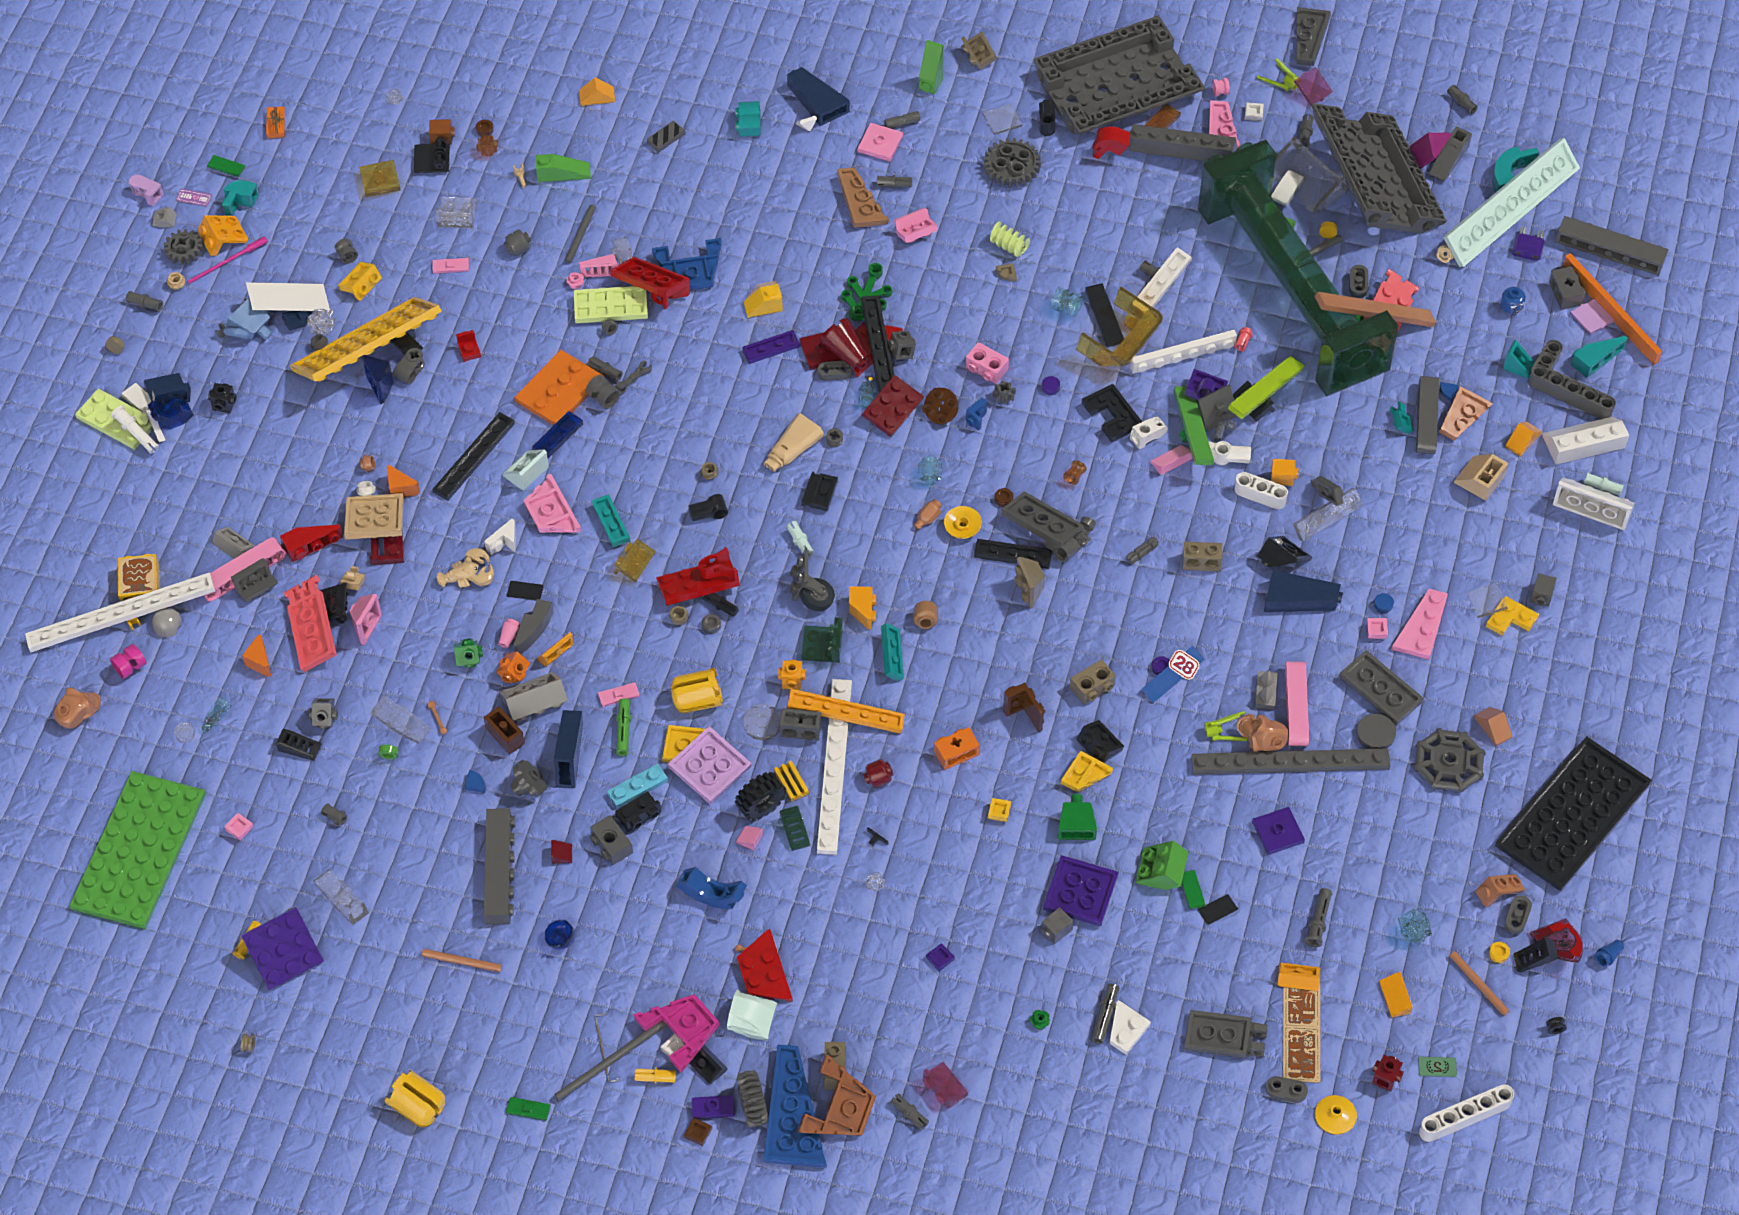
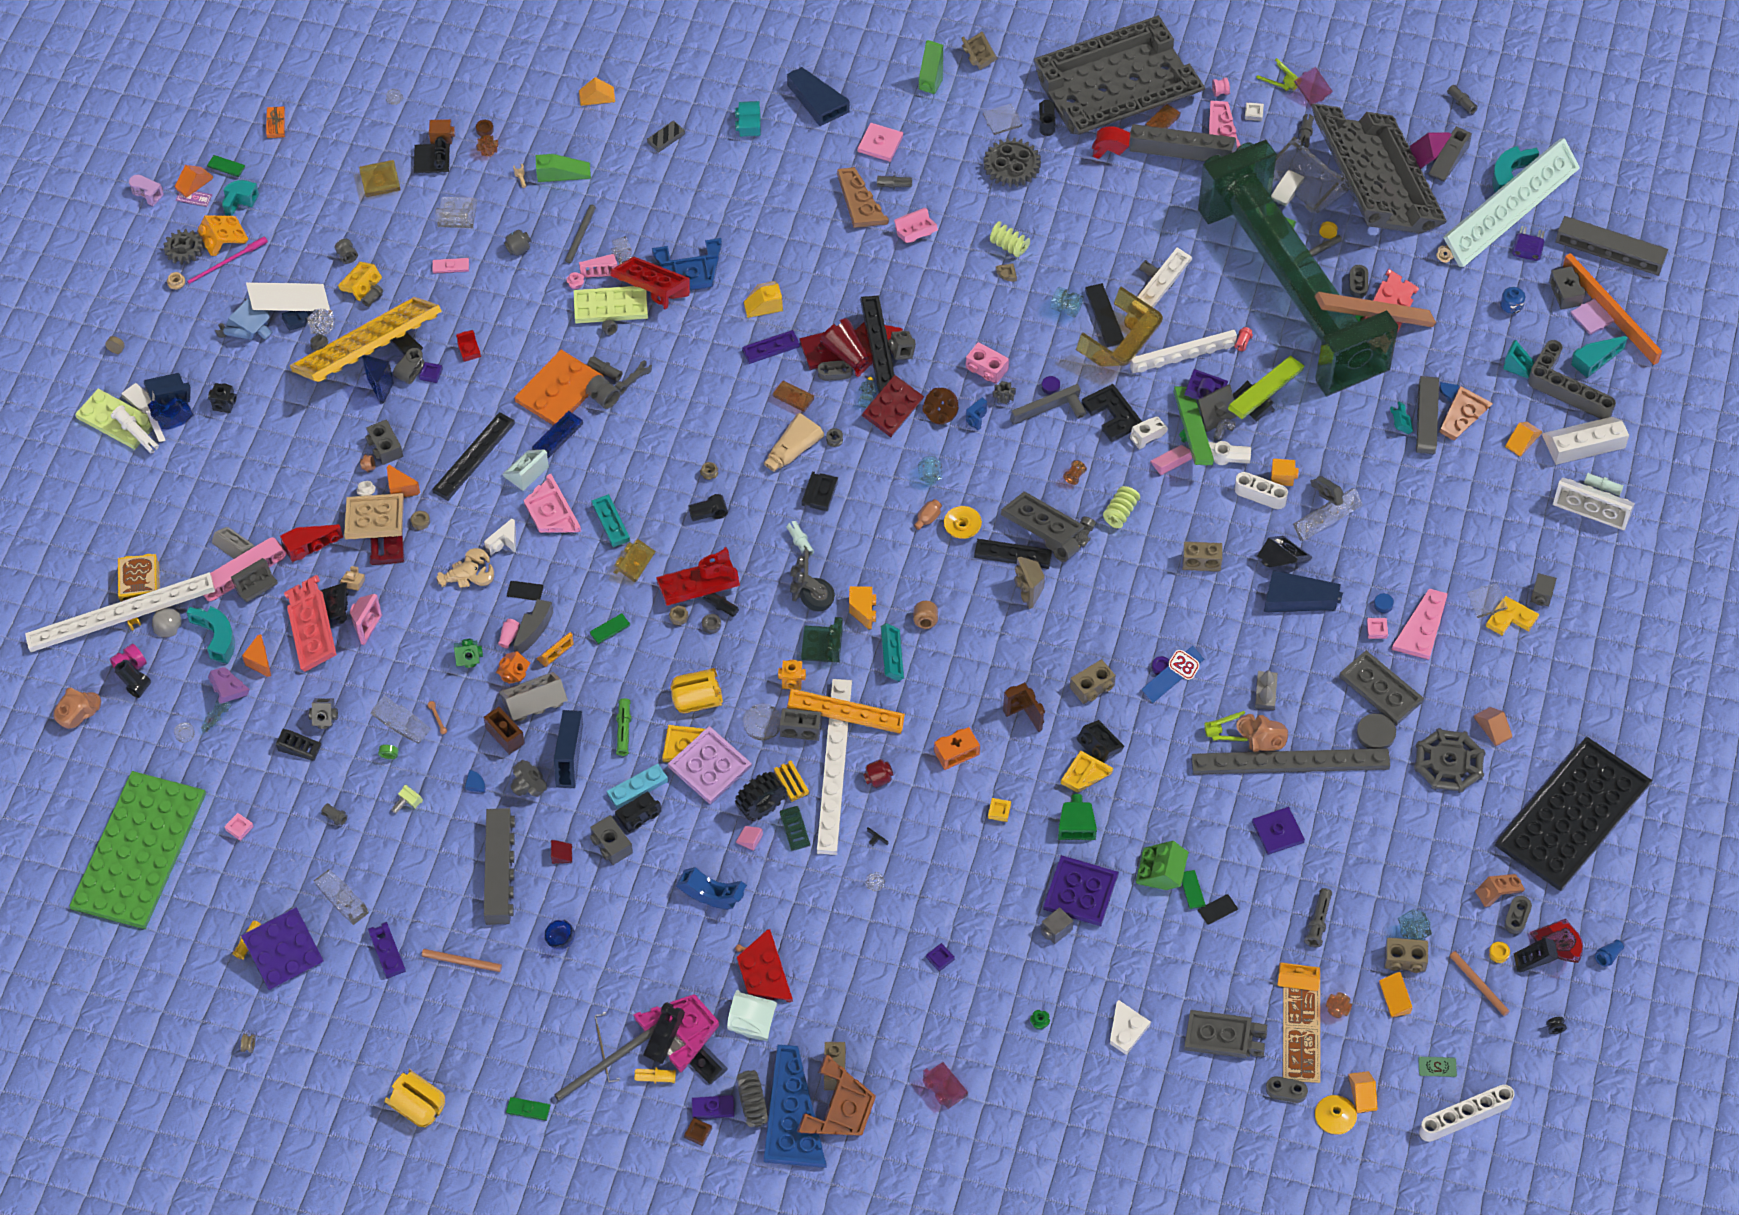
dark grey pin [126,291,163,312] -> none
light grey slope [152,206,177,228] -> none
bright pink piece [598,682,640,707] -> none
white slope [796,116,817,132] -> none
green plant [841,263,892,321] -> none
dark grey piece [884,111,921,129] -> none
dark grey pin [890,1093,929,1131] -> none
reddish brown tile [995,488,1013,507] -> none
dark grey pin [1091,983,1120,1044] -> none
dark grey axle [1126,537,1159,564] -> none
bright pink beam [1285,661,1309,746] -> none
dark grey wing [1297,7,1331,66] -> none
dark red brick [1372,1054,1404,1092] -> none
tan slope [1454,454,1509,501] -> none
none -> black piece [115,660,151,698]
none -> orange slope [175,165,213,198]
none -> teal arch [186,606,235,664]
none -> medium lavender wing [208,667,250,704]
none -> dark grey pin [361,284,384,307]
none -> dark grey brick [365,419,403,465]
none -> dark purple plate [368,922,406,979]
none -> yellowish green piece [391,785,423,814]
none -> dark tan tile [411,511,430,530]
none -> dark purple tile [419,362,443,383]
none -> green piece [590,613,630,644]
none -> black plate [643,1002,685,1064]
none -> clear orange plate [773,381,814,412]
none -> dark grey piece [1010,384,1087,425]
none -> yellowish green piece [1103,486,1140,528]
none -> clear orange gear [1326,992,1352,1018]
none -> light orange slope [1348,1071,1378,1113]
none -> dark tan brick [1385,938,1428,973]

